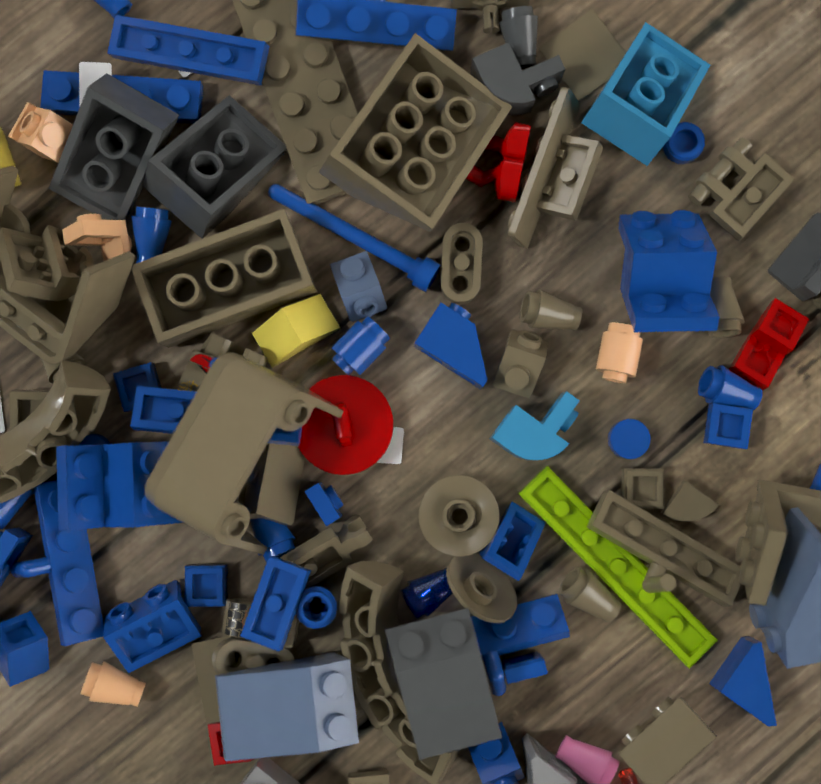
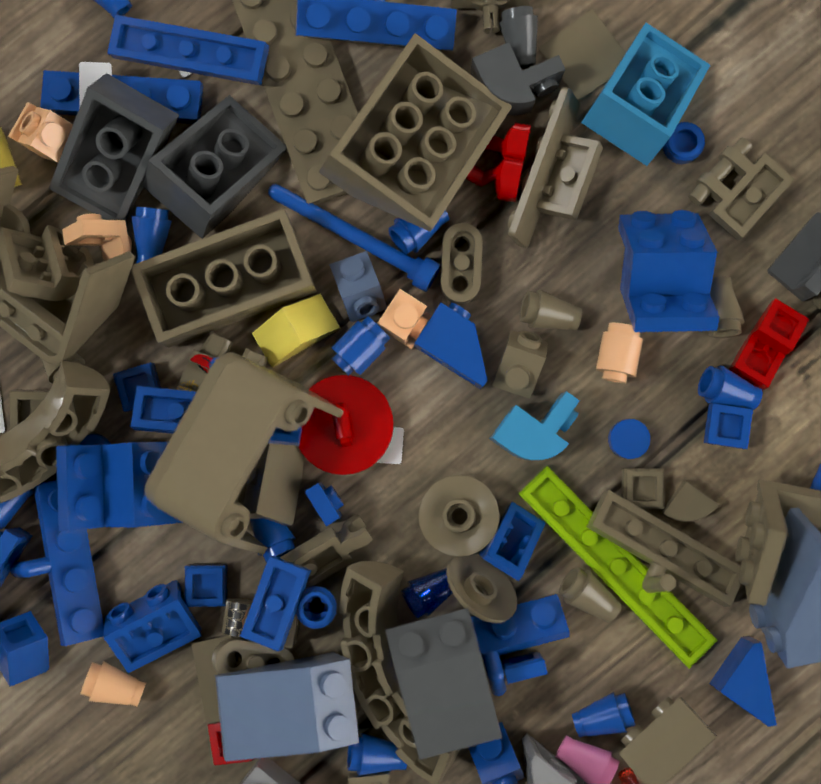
none -> blue cone [347,733,407,776]
none -> light nougat brick [378,289,432,350]
none -> blue cone [388,210,449,255]
none -> blue cone [572,692,636,738]

